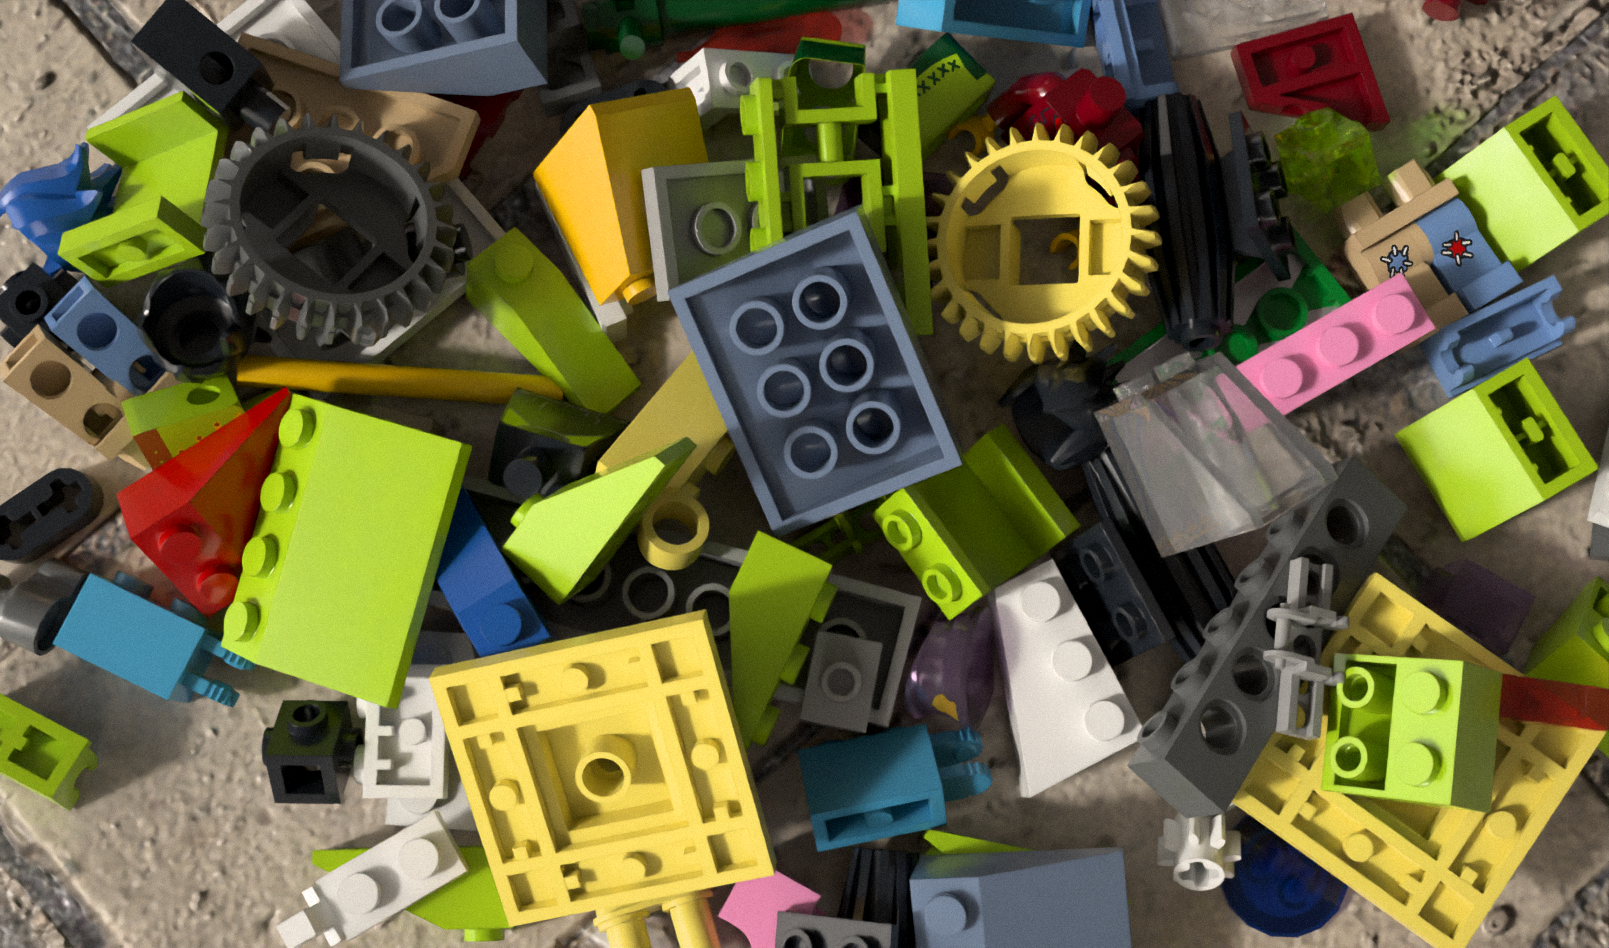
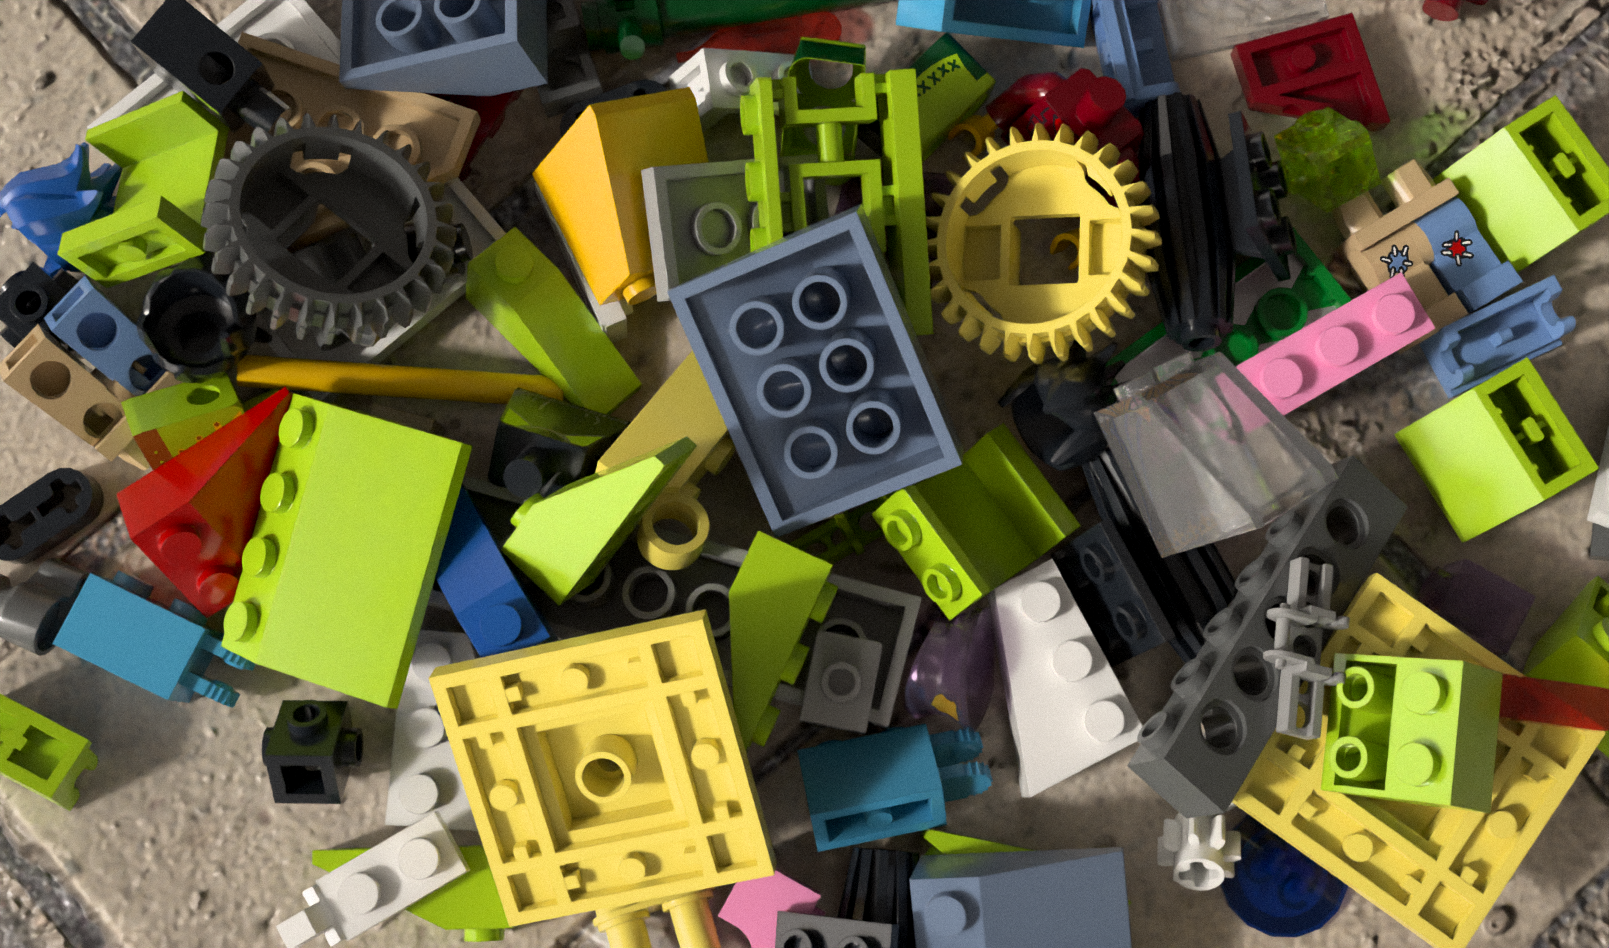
white bracket [354,664,450,799] -> none

